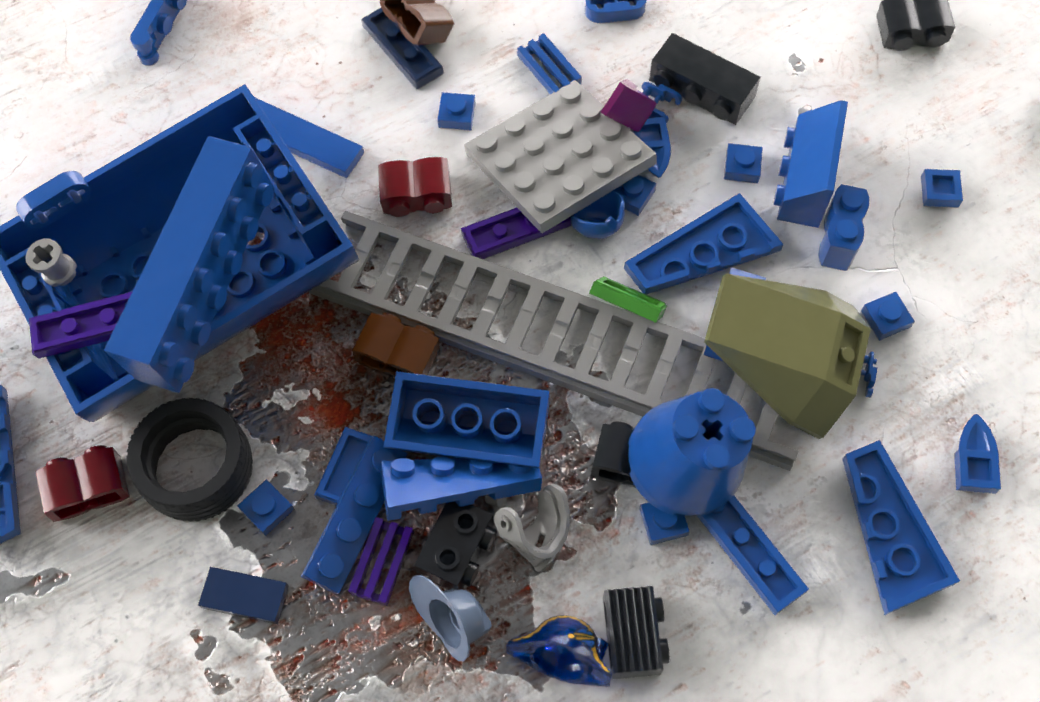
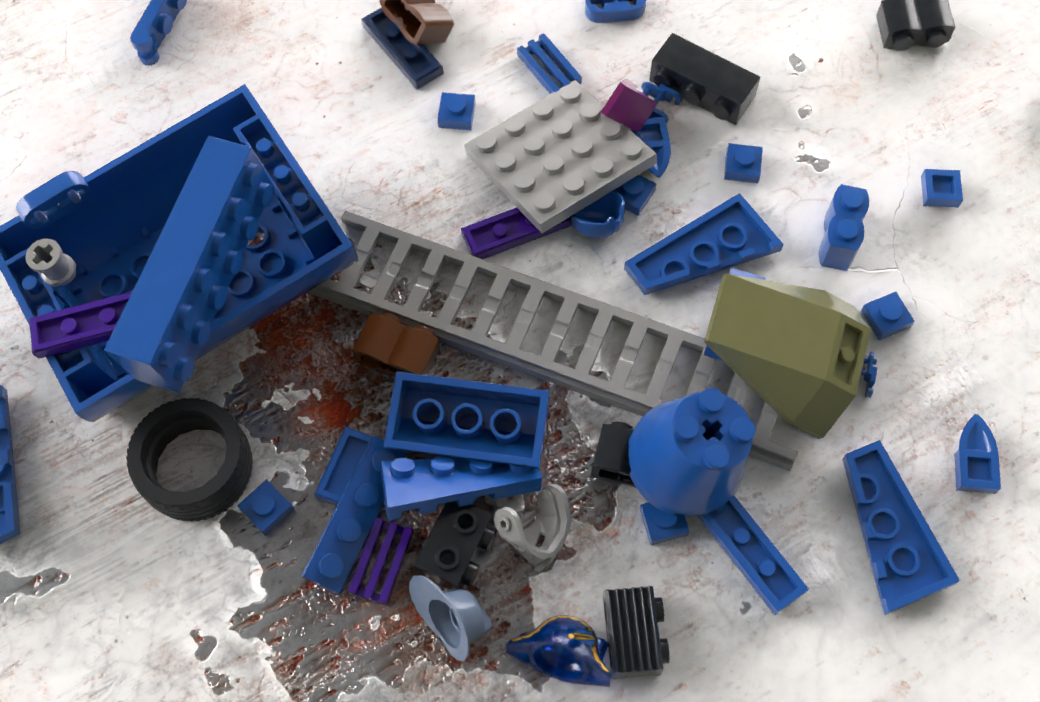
dark red brick [35,445,130,522] -> none
dark blue tile [198,567,289,625] -> none
blue tile [254,97,364,178] -> none
dark red brick [378,157,453,217] -> none
bright green tile [589,276,667,322] -> none
blue slope [773,100,848,228] -> none

